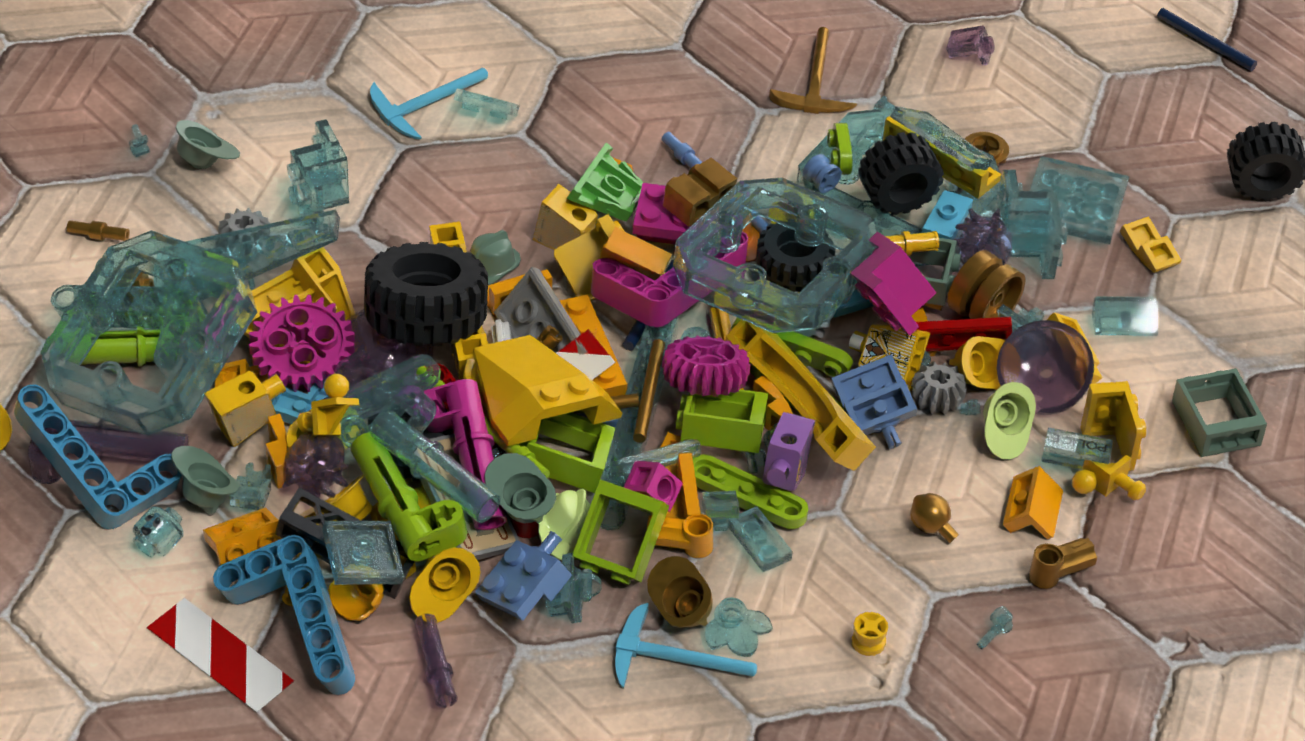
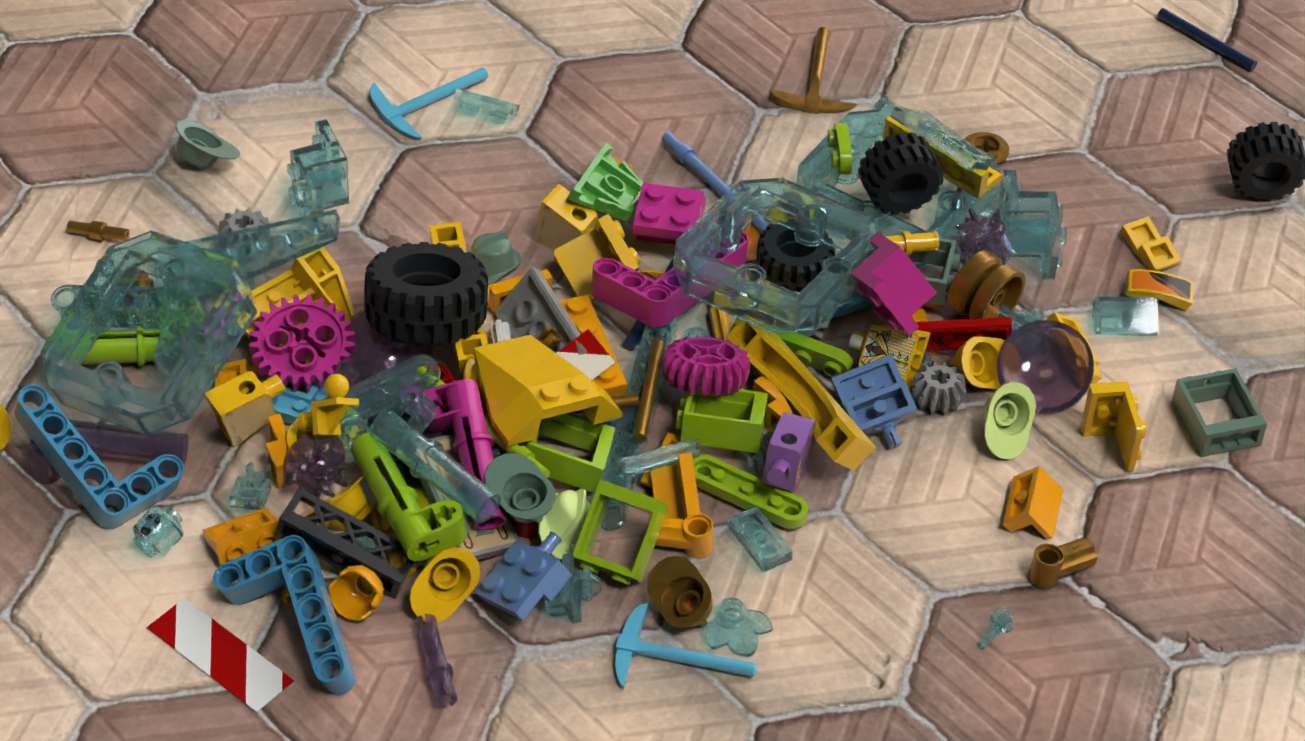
clear light blue hand [129,124,150,157] -> none
sand green piece [171,446,239,514] -> none
clear light blue plate [322,521,405,585] -> none
light orange panel [601,227,672,280] -> none
dark pink brick [624,461,683,512] -> none
pearl gold brick [663,157,737,227] -> none
clear light blue tile [702,491,739,531] -> none
medium blue wheel [803,154,842,193] -> none
yellow wheel [851,612,888,656] -> none
pearl gold piece [910,493,959,544] -> none
medium azure plate [922,190,973,240] -> none
bracket [946,25,995,65] -> none
clear light blue piece [960,399,981,415] -> none
clear light blue plate [1020,156,1130,245] -> none
clear light blue panel [1041,427,1113,470] -> none
yellow piece [1072,454,1146,500] -> none
none -> slope [1125,269,1194,311]

